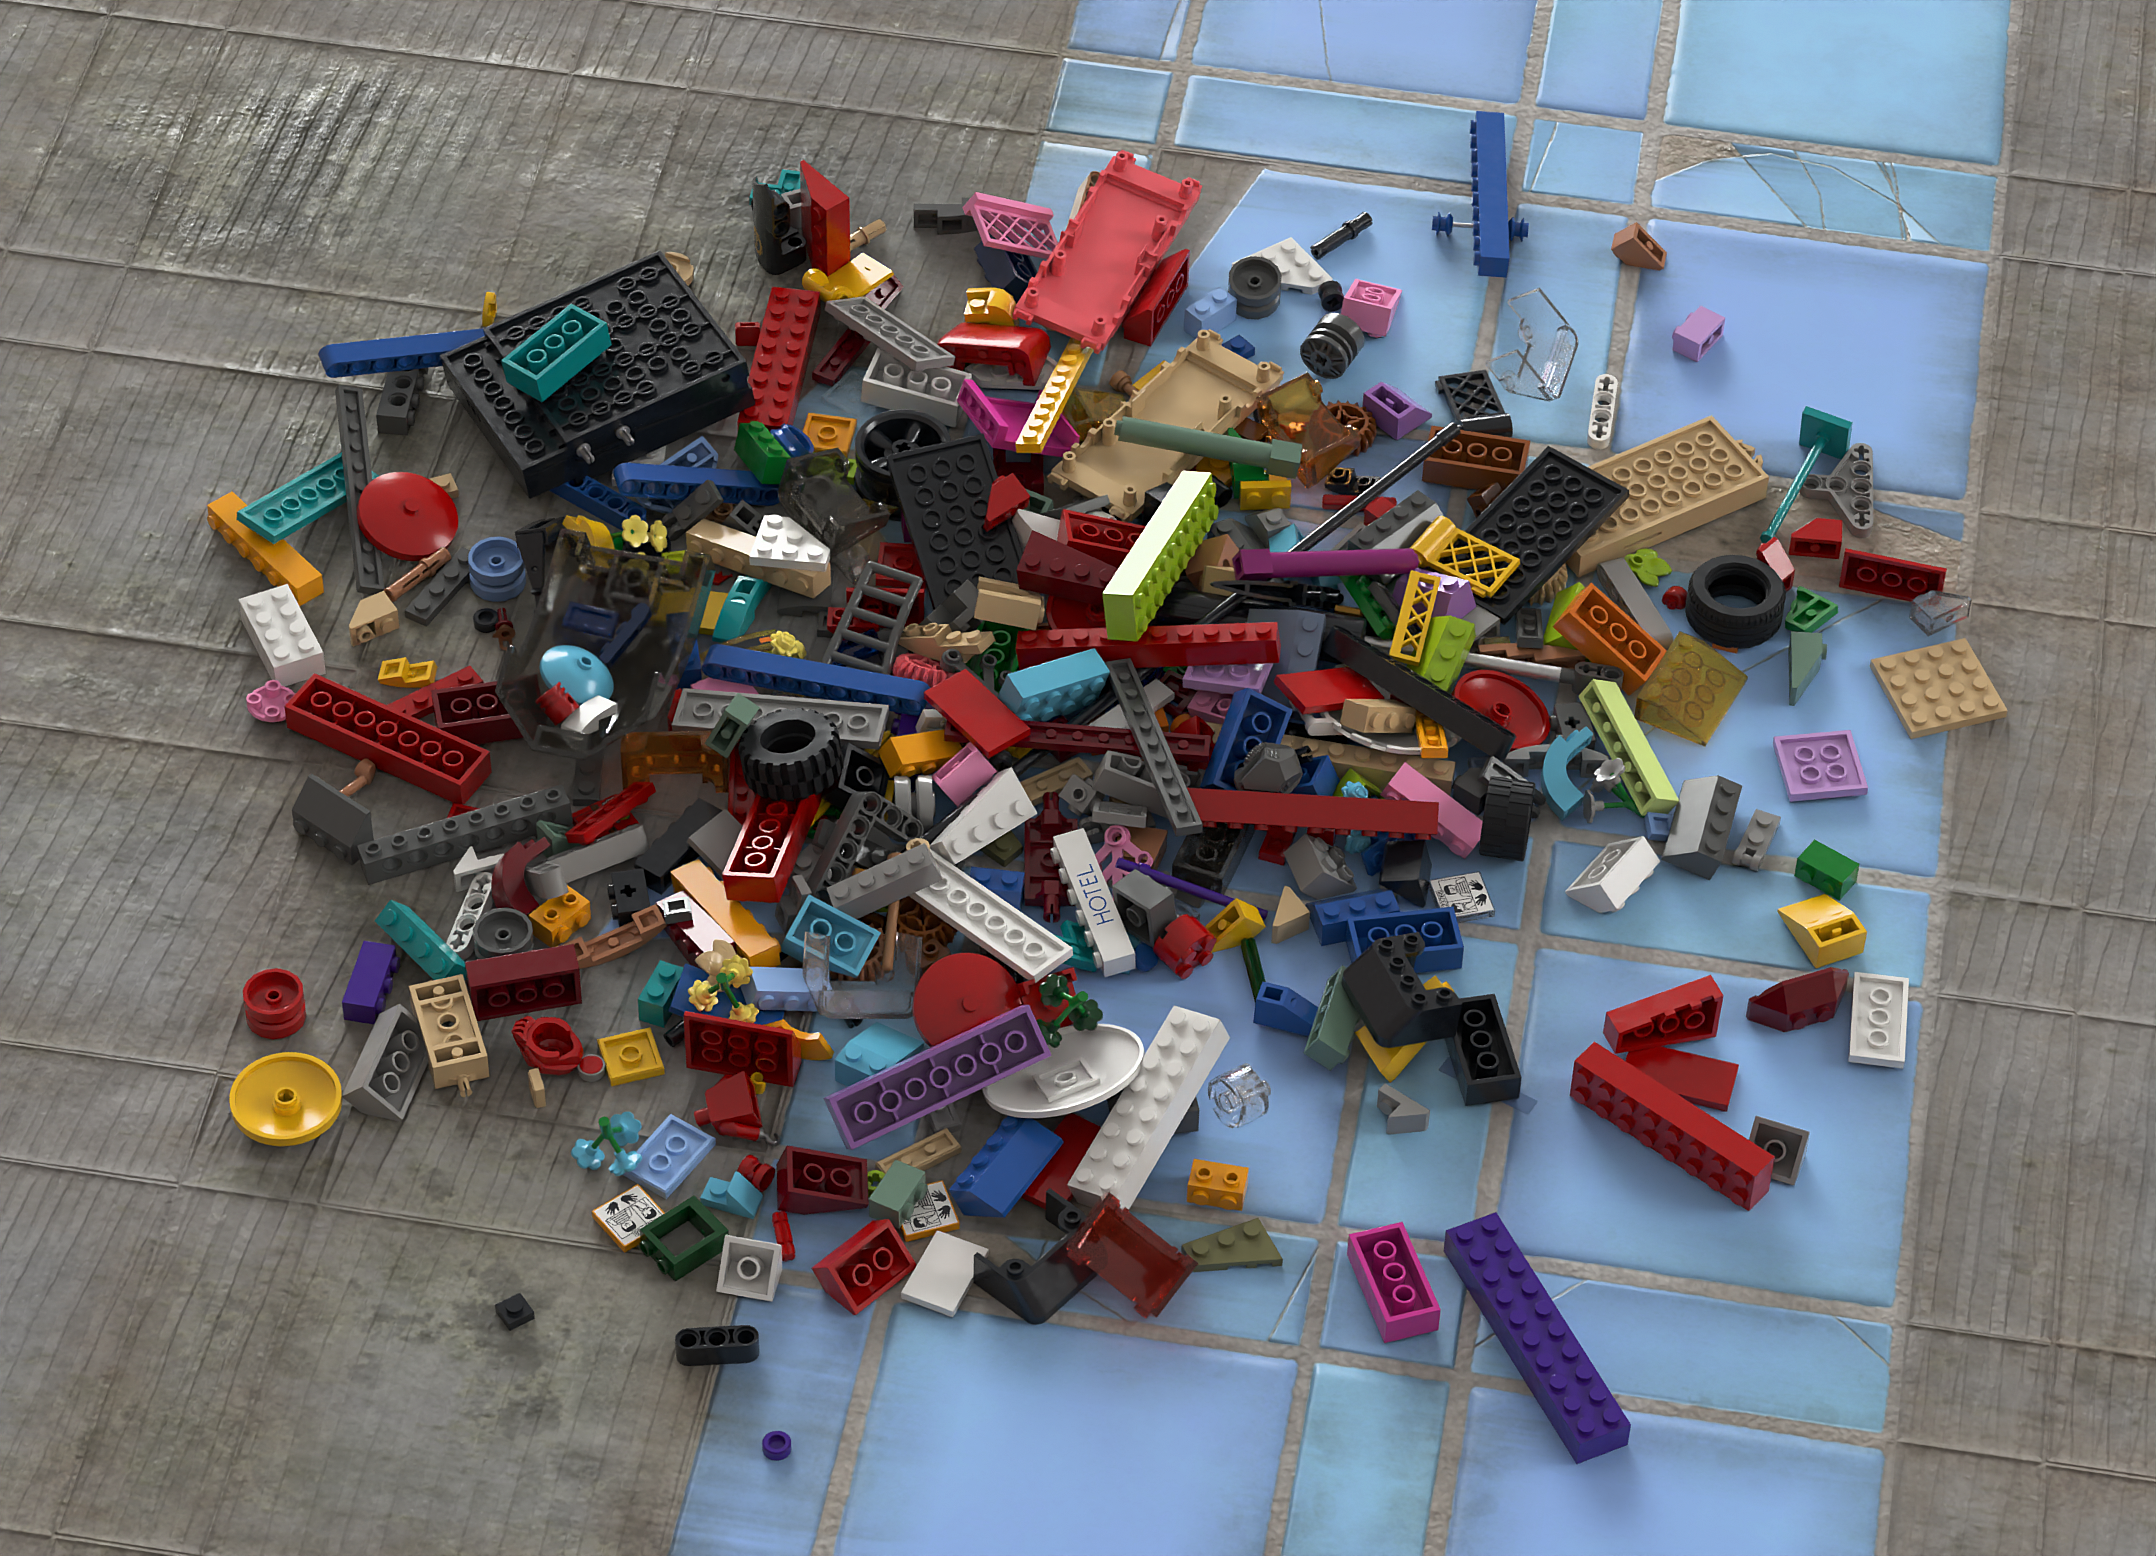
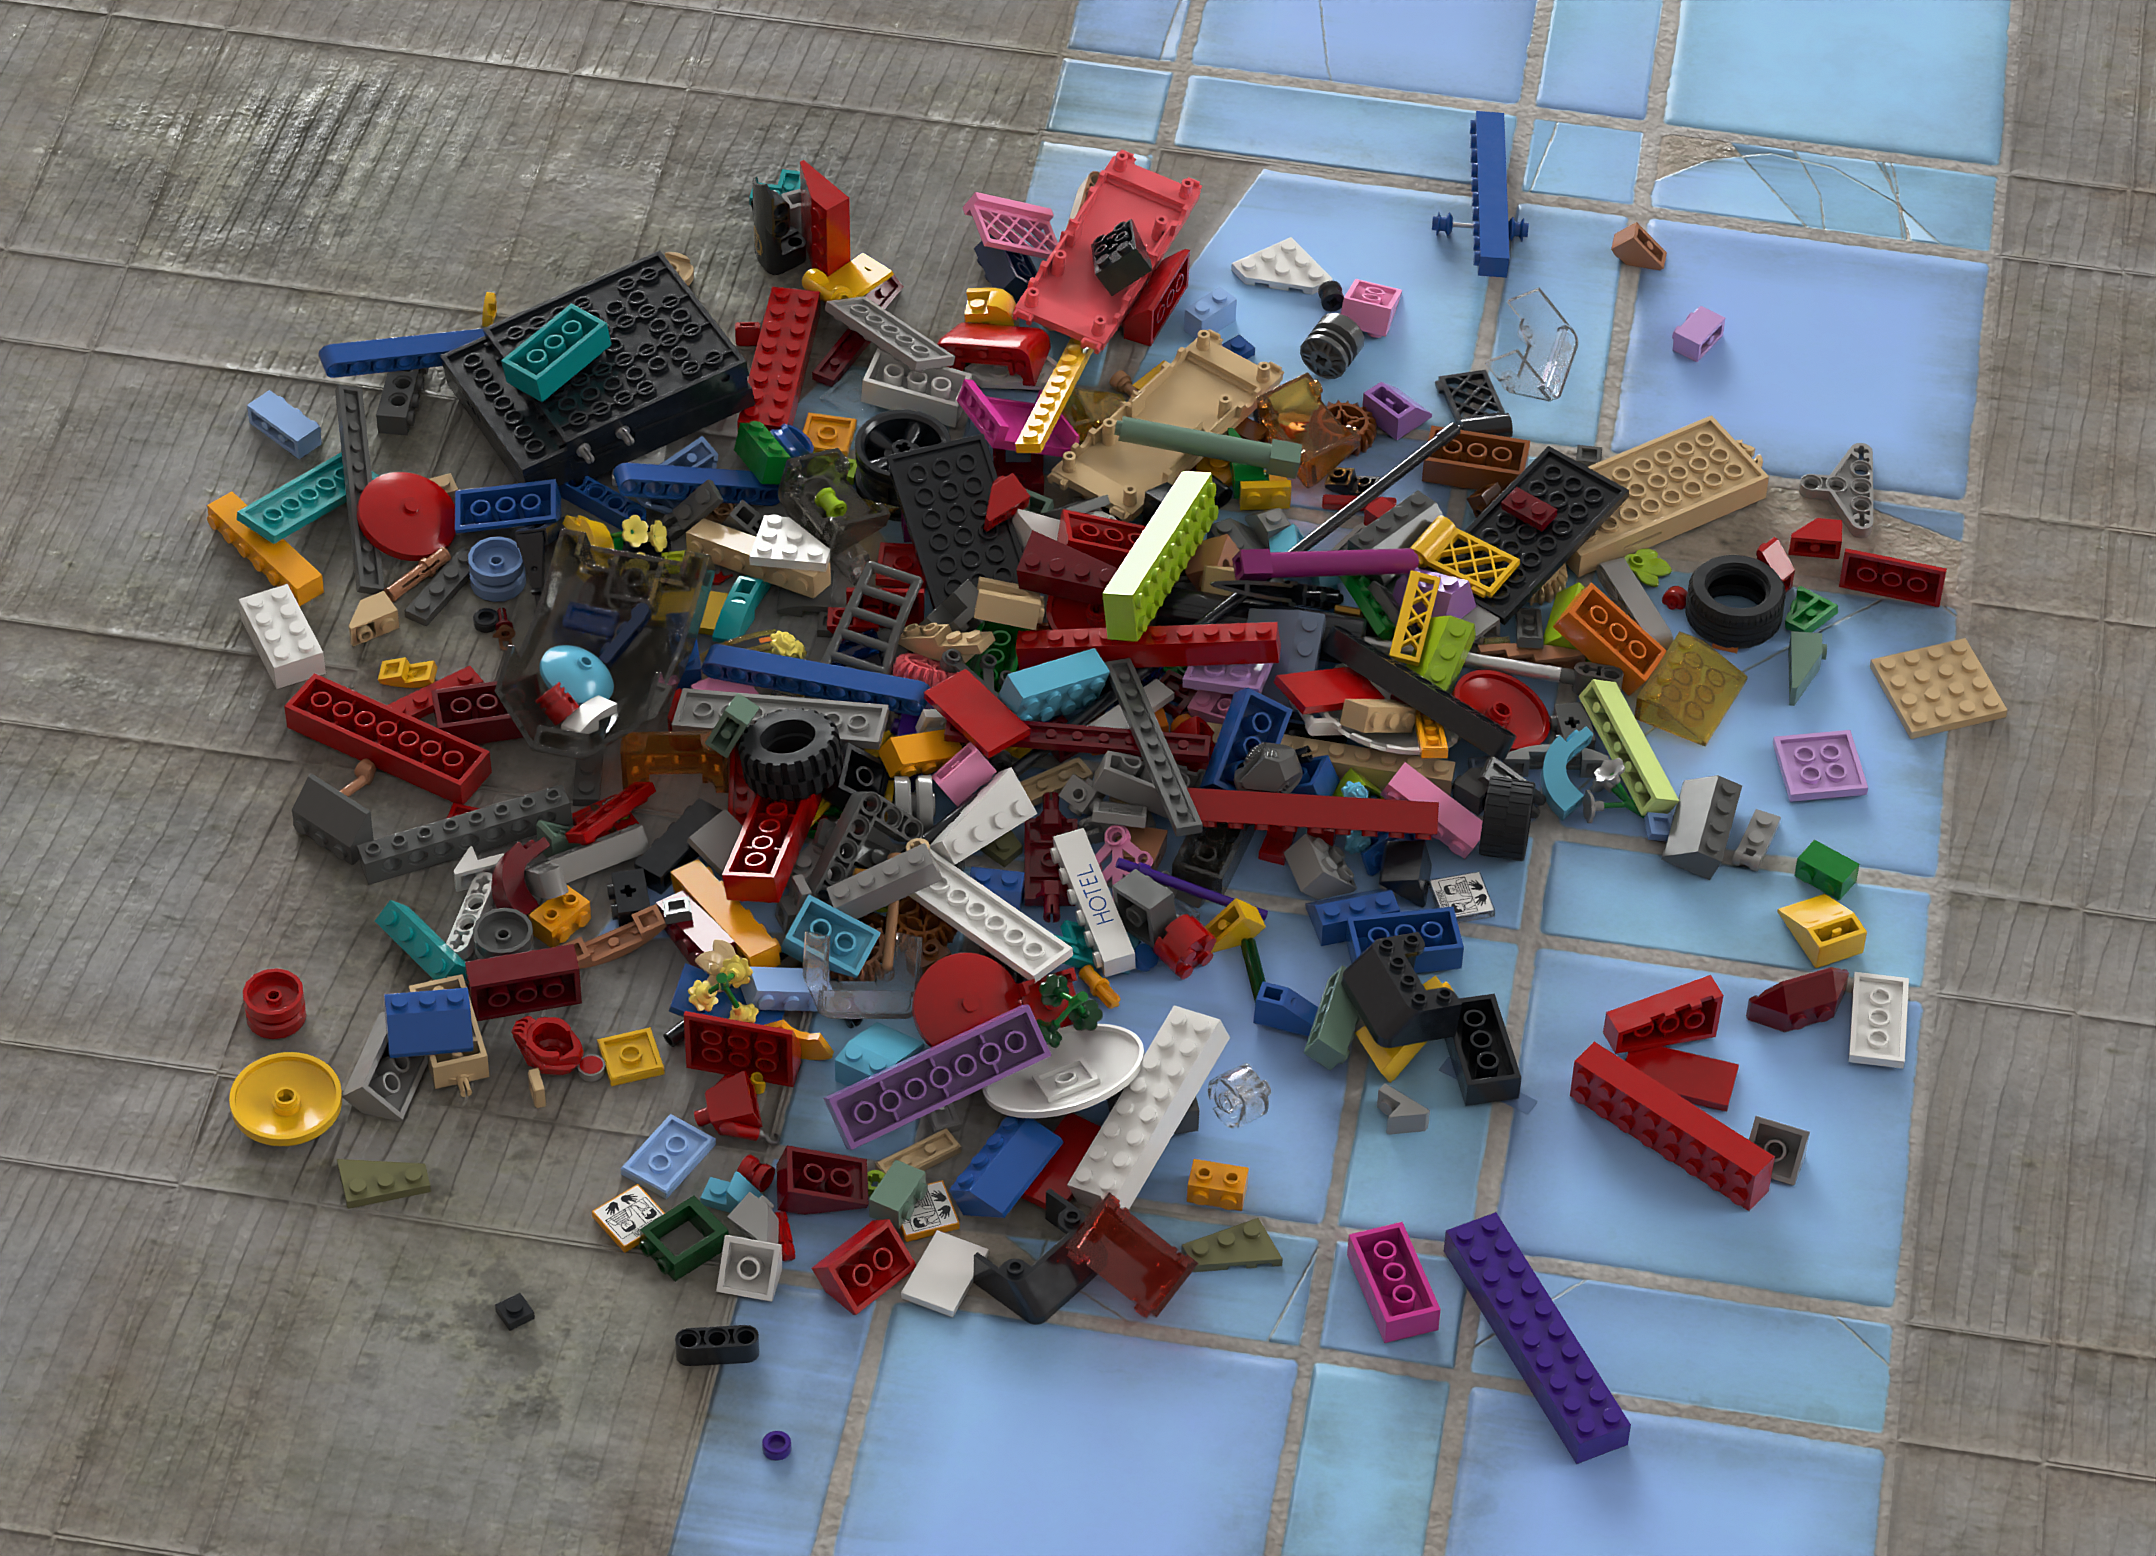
bright pink dish [246,680,296,722] -> none
dark purple brick [342,941,400,1024] -> none
medium azure plant [571,1111,642,1176] -> none
teal brick [638,960,683,1028] -> none
tan axle [850,219,887,252] -> none
dark grey slope [914,198,1010,235] -> none
dark grey wheel [1228,256,1282,319] -> none
tan slope [1271,886,1310,944] -> none
black pin [1310,212,1373,259] -> none
white slope [1565,836,1660,913] -> none
white beam [1587,374,1618,449] -> none
teal tile [1760,406,1853,543] -> none
clear slope [1909,590,1972,636] -> none
none -> light blue brick [247,390,322,459]
none -> olive wing [337,1159,431,1209]
none -> blue slope [384,987,473,1058]
none -> blue slope [455,479,561,534]
none -> light grey slope [727,1192,779,1244]
none -> lime bush [814,487,847,521]
none -> light orange axle [1078,965,1121,1009]
none -> black slope [1091,219,1152,296]
none -> dark red plate [1501,487,1557,531]
none -> dark grey tile [1576,445,1602,467]

